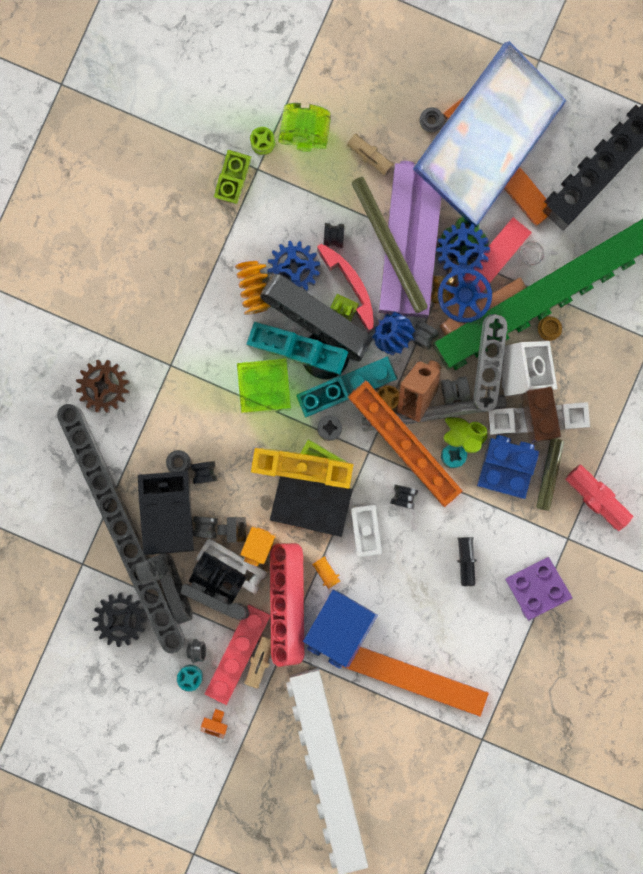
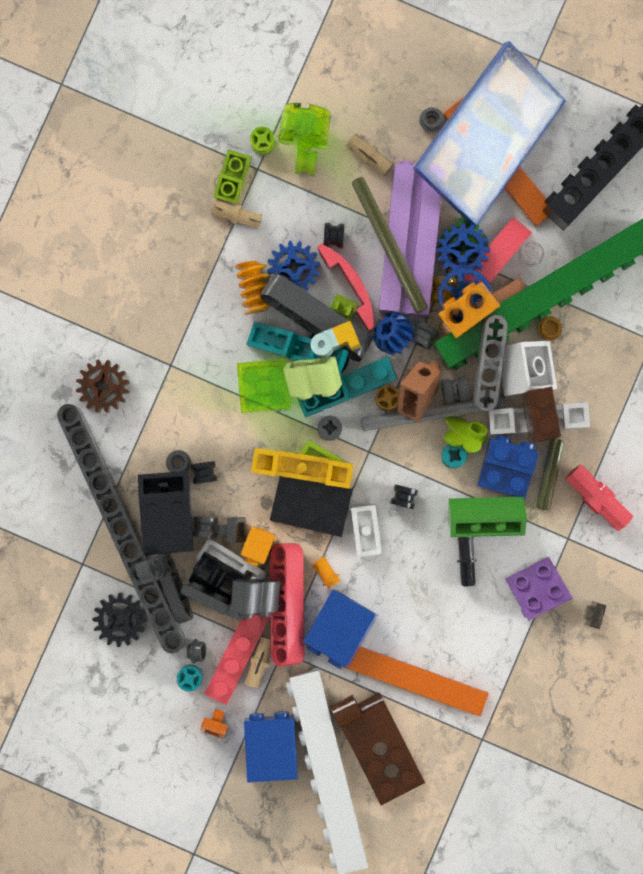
orange tile [347,380,463,507] -> none
none -> tan pin [211,199,262,230]
none -> dark grey brick [231,578,281,618]
none -> blue brick [244,711,298,783]
none -> yellowish green brick [283,356,342,400]
none -> lime wheel [295,149,318,176]
none -> leg [310,321,361,357]
none -> reddish brown hinge [330,692,425,805]
none -> light orange brick [439,282,500,338]
none -> bright green brick [448,497,527,537]
none -> clear smoke plate [584,601,607,629]

